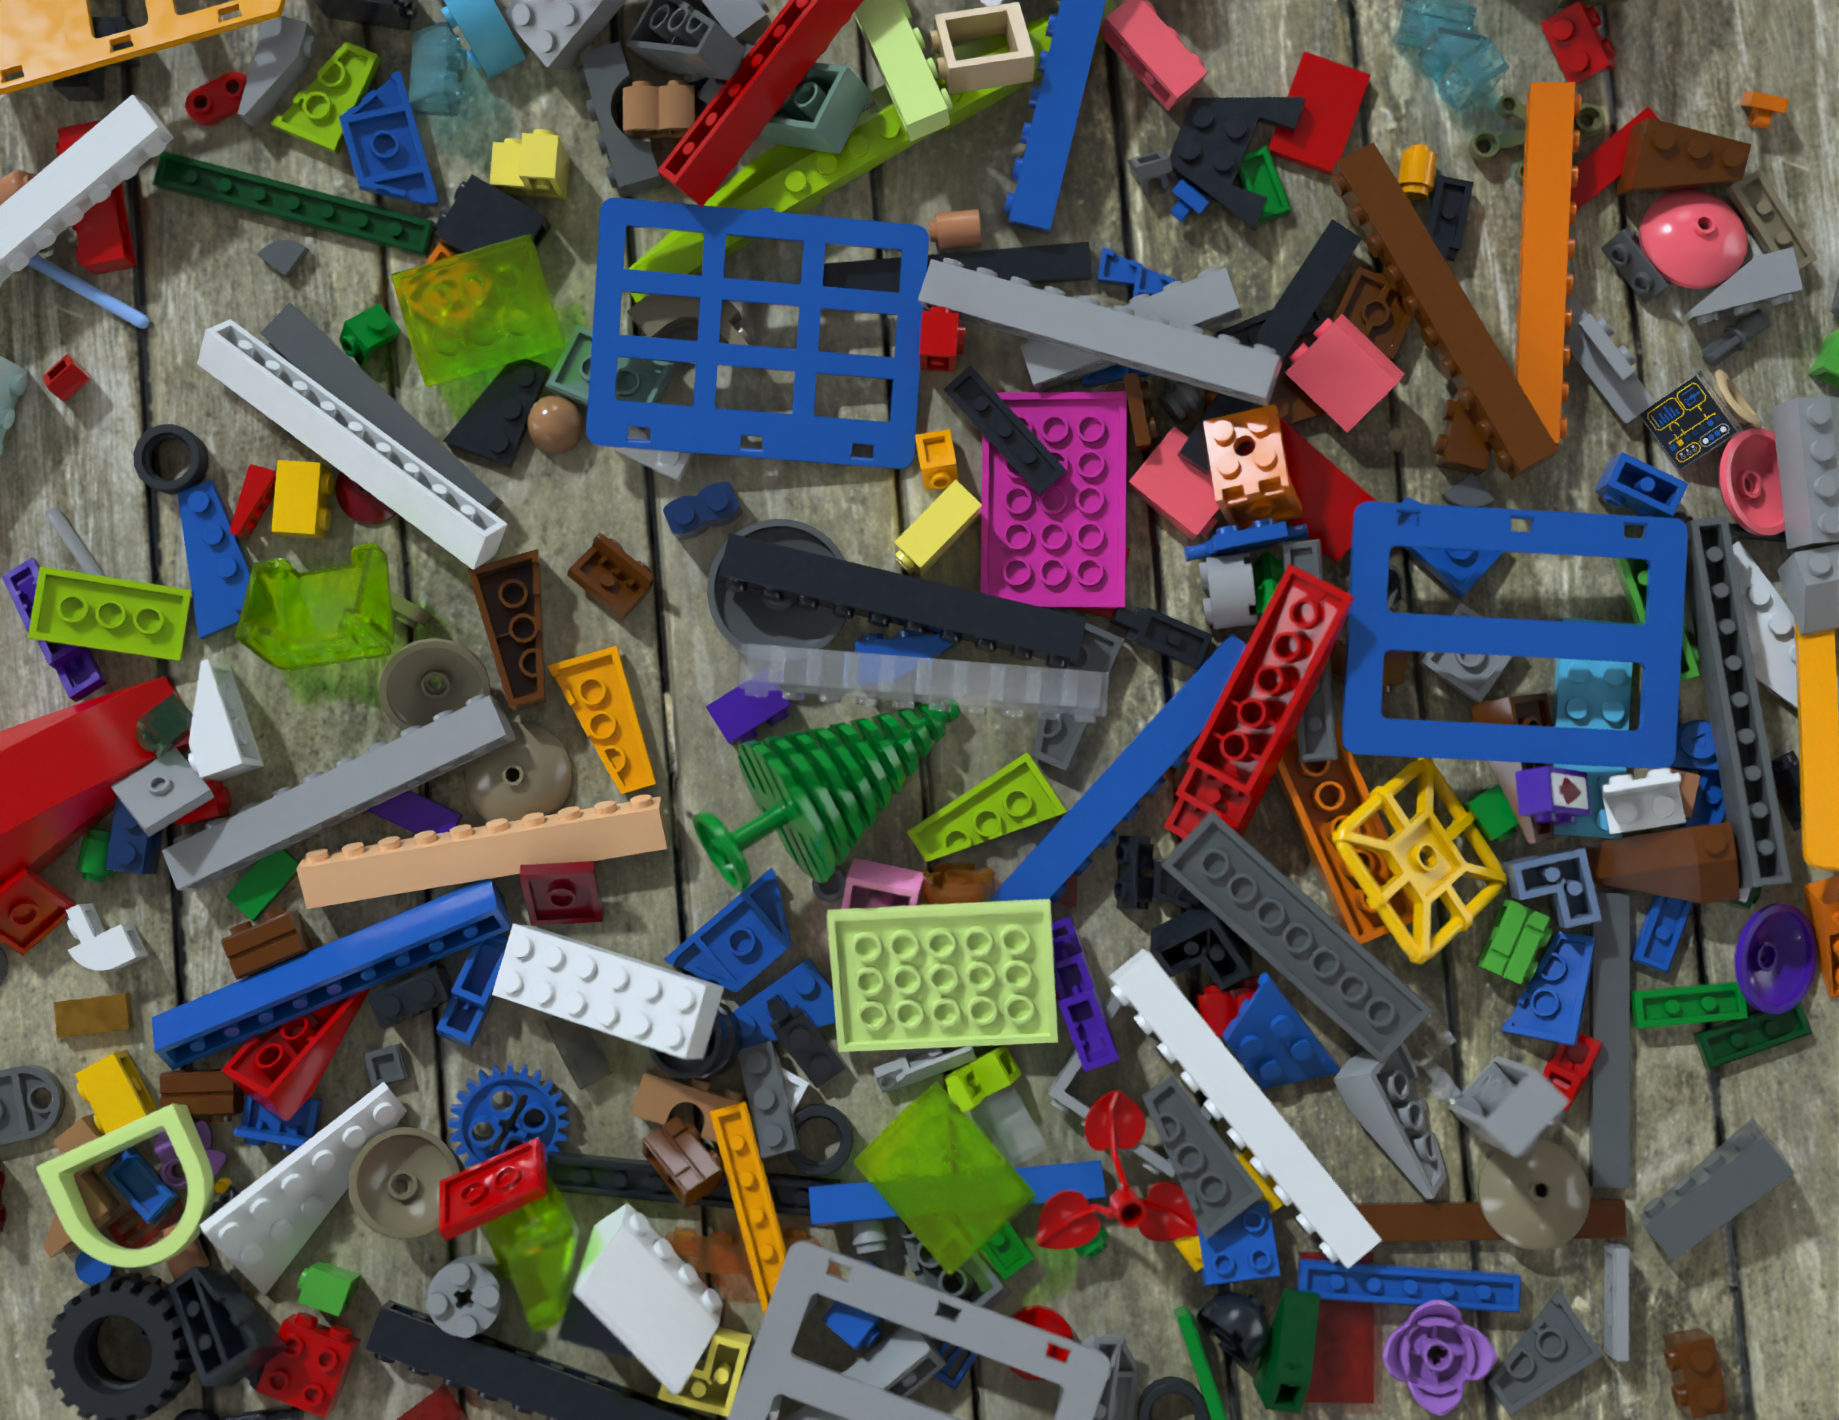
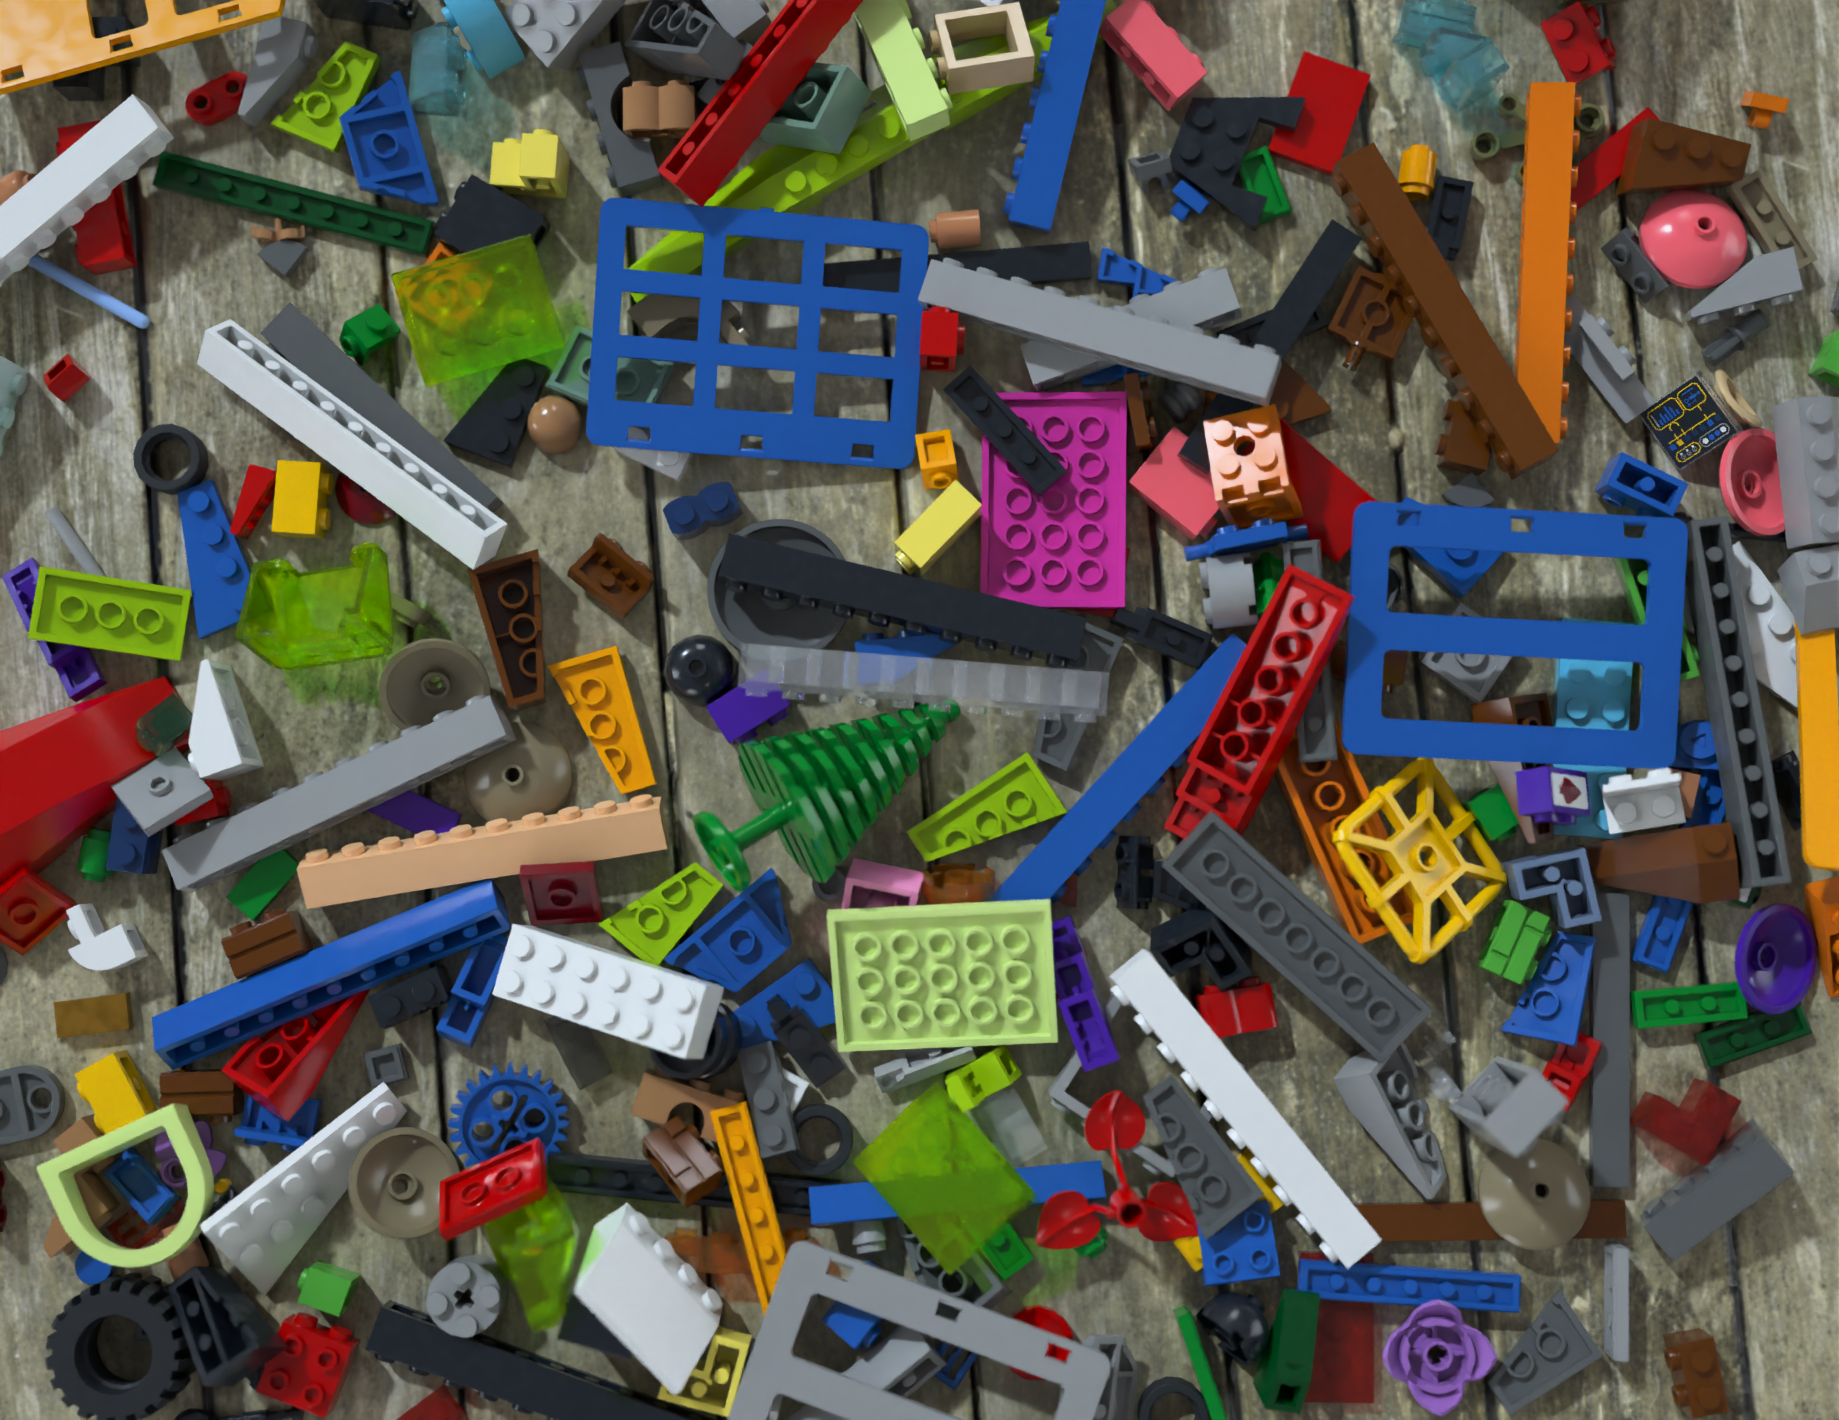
blue wing [1222,972,1341,1089] -> none
coral brick [1285,314,1404,433] -> none
none -> medium nougat piece [252,219,306,243]
none -> lime wing [598,862,725,966]
none -> black cylinder [664,634,737,707]
none -> clear red brick [1630,1078,1742,1166]

